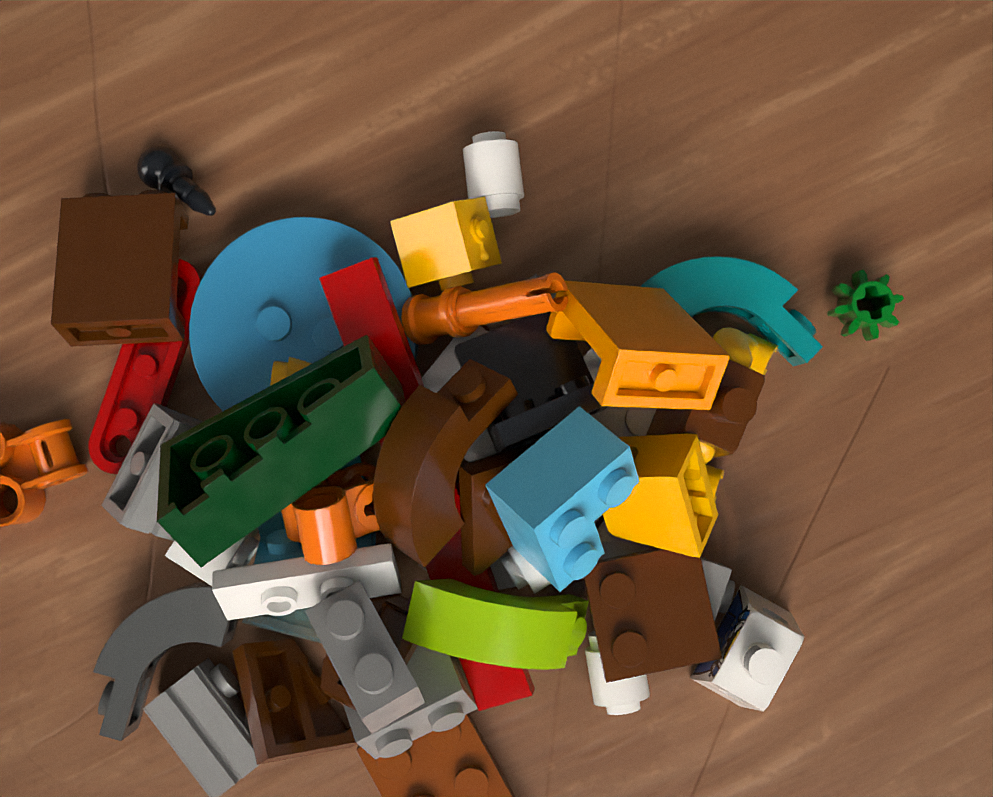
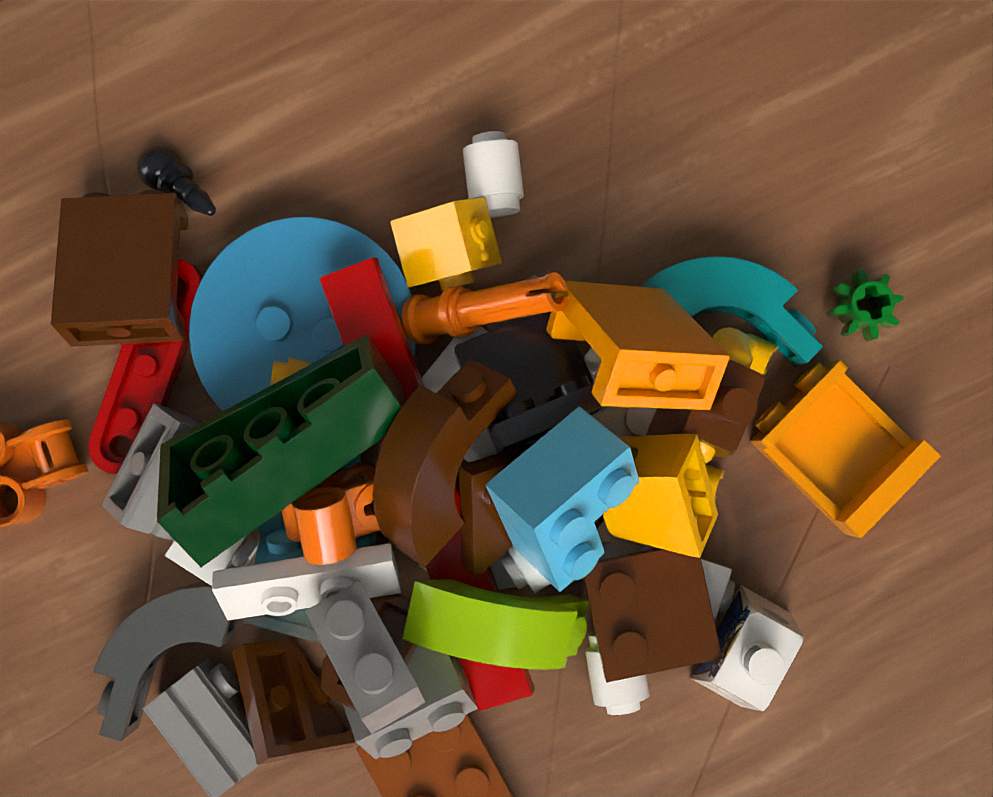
none -> light orange panel [750,360,941,538]

